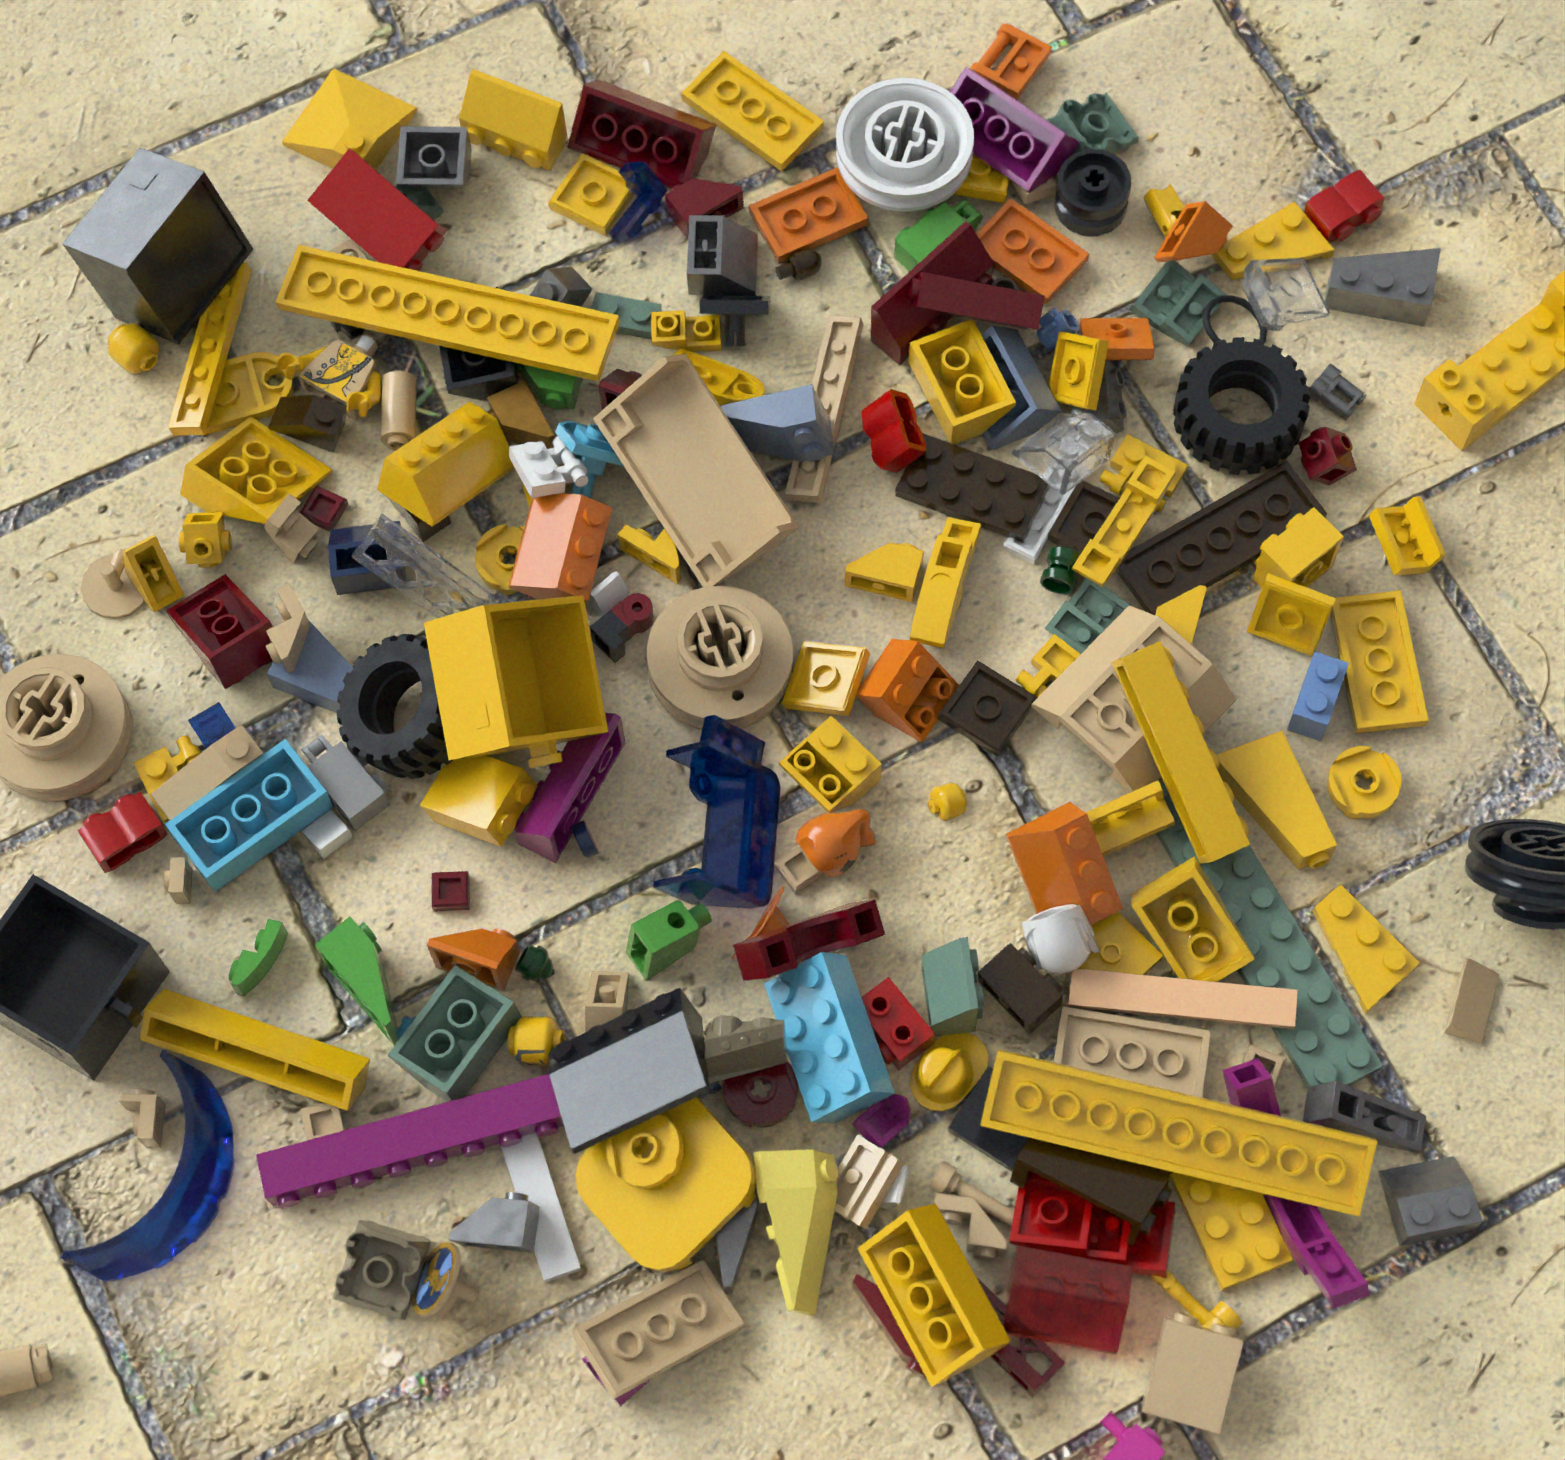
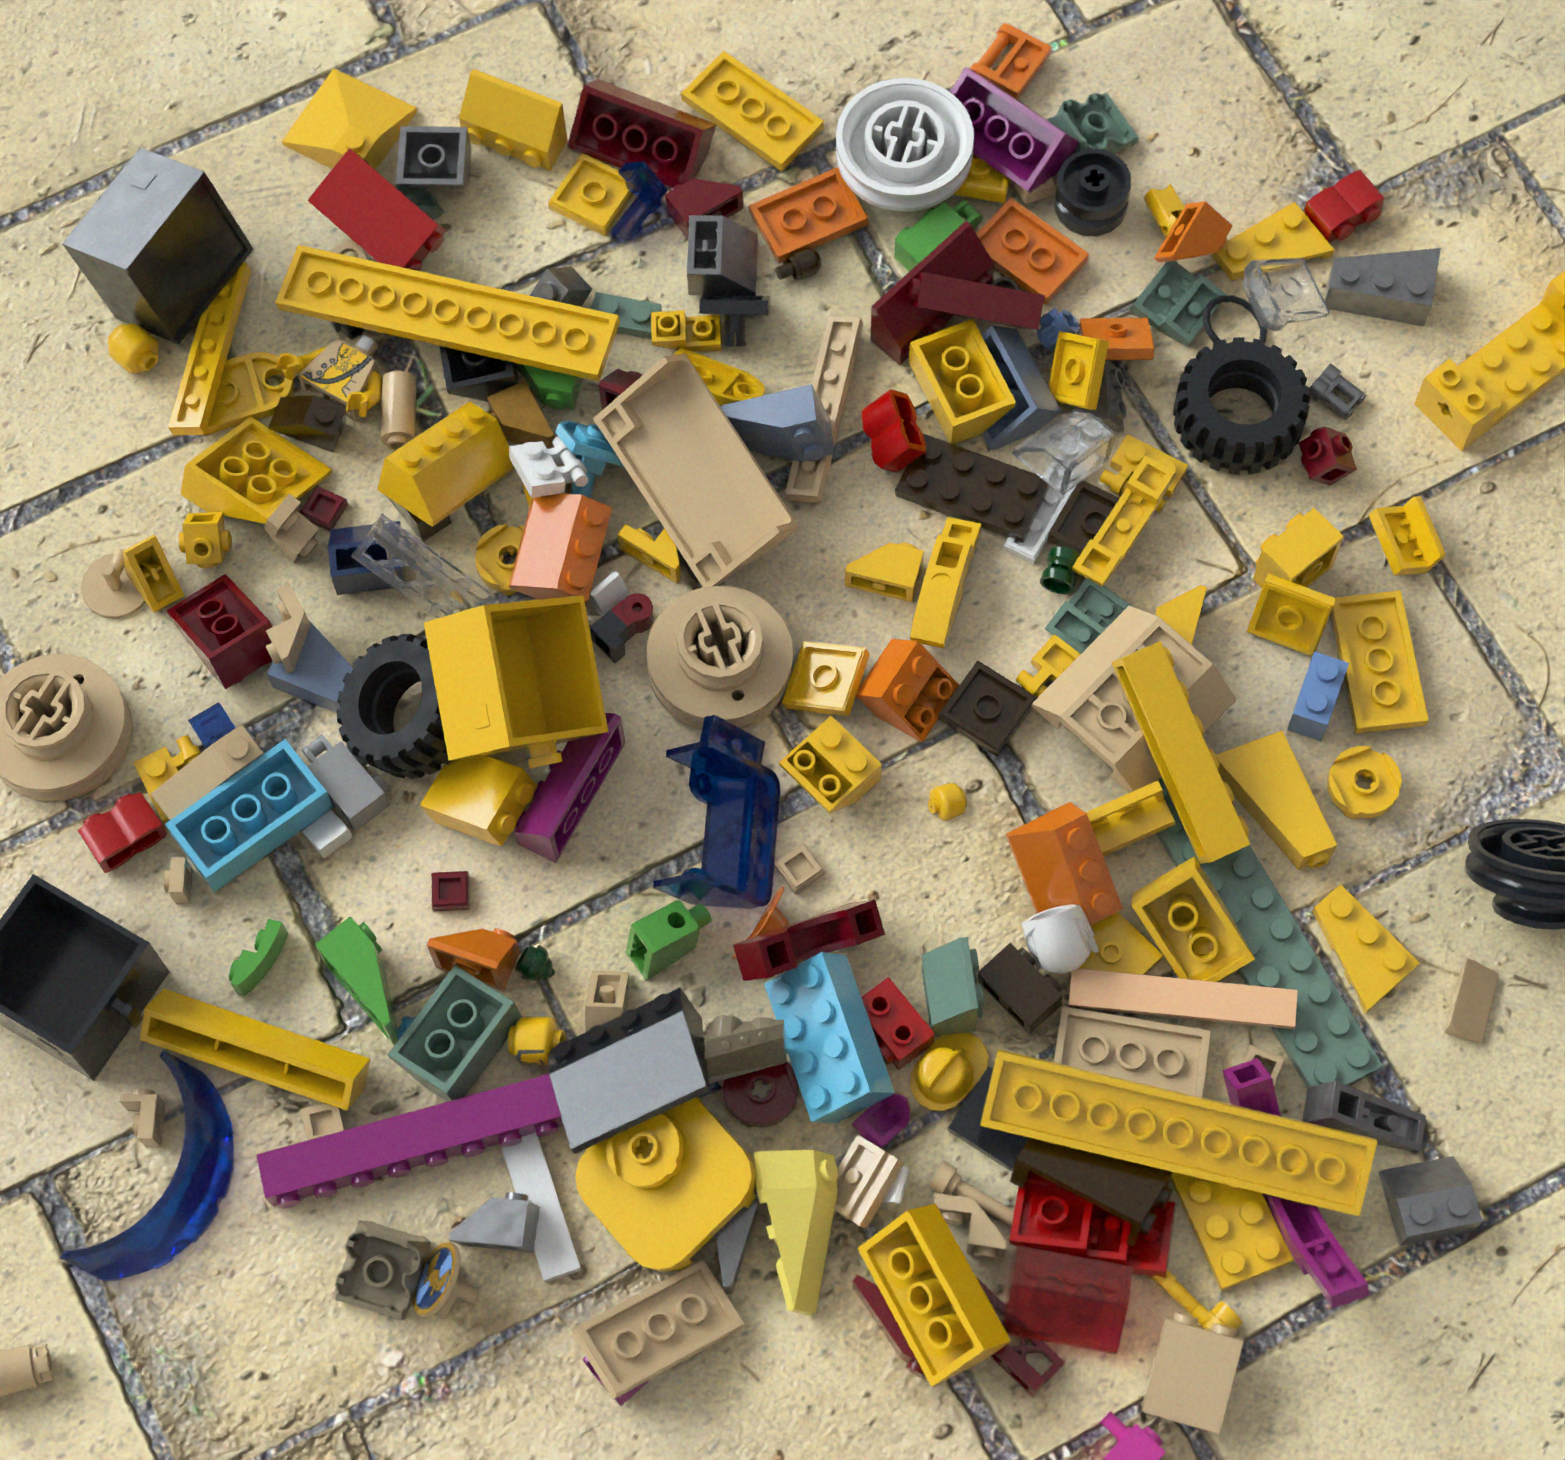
dark blue tile [571,820,599,858] -> none
orange piece [795,809,876,877] -> none
dark brown plate [1116,461,1327,615] -> none

